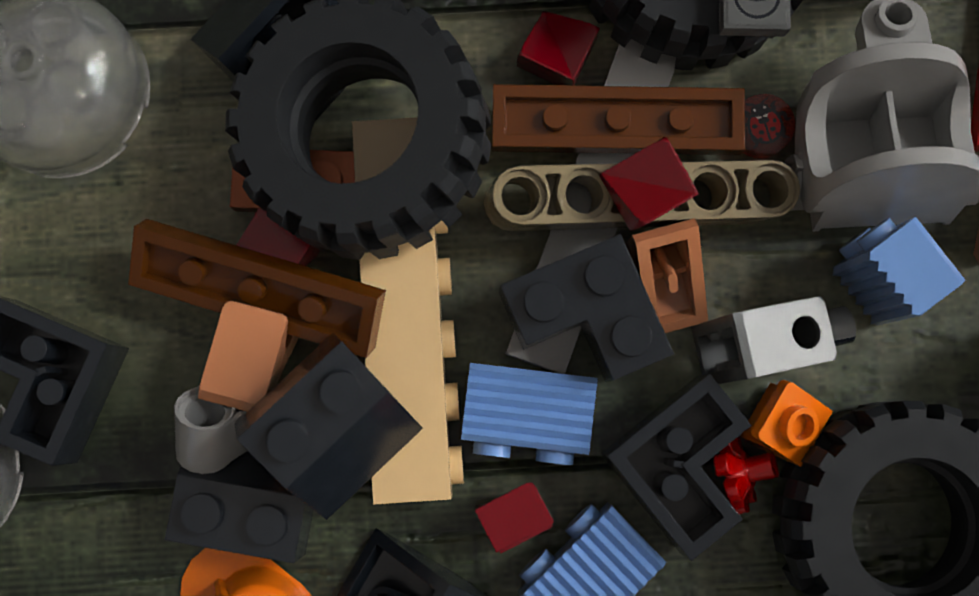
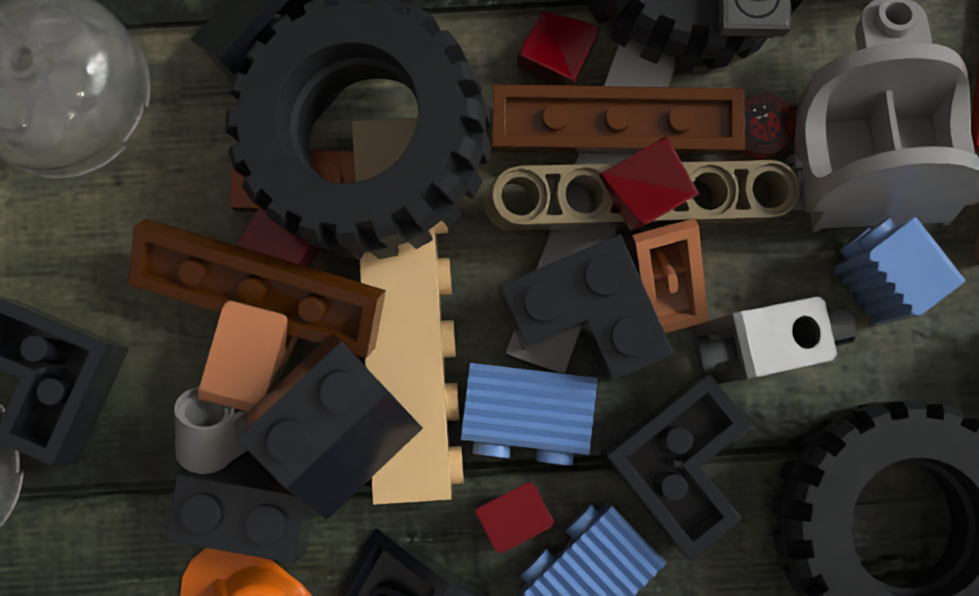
red plant [713,436,779,514] -> none
orange bracket [740,380,833,467] -> none

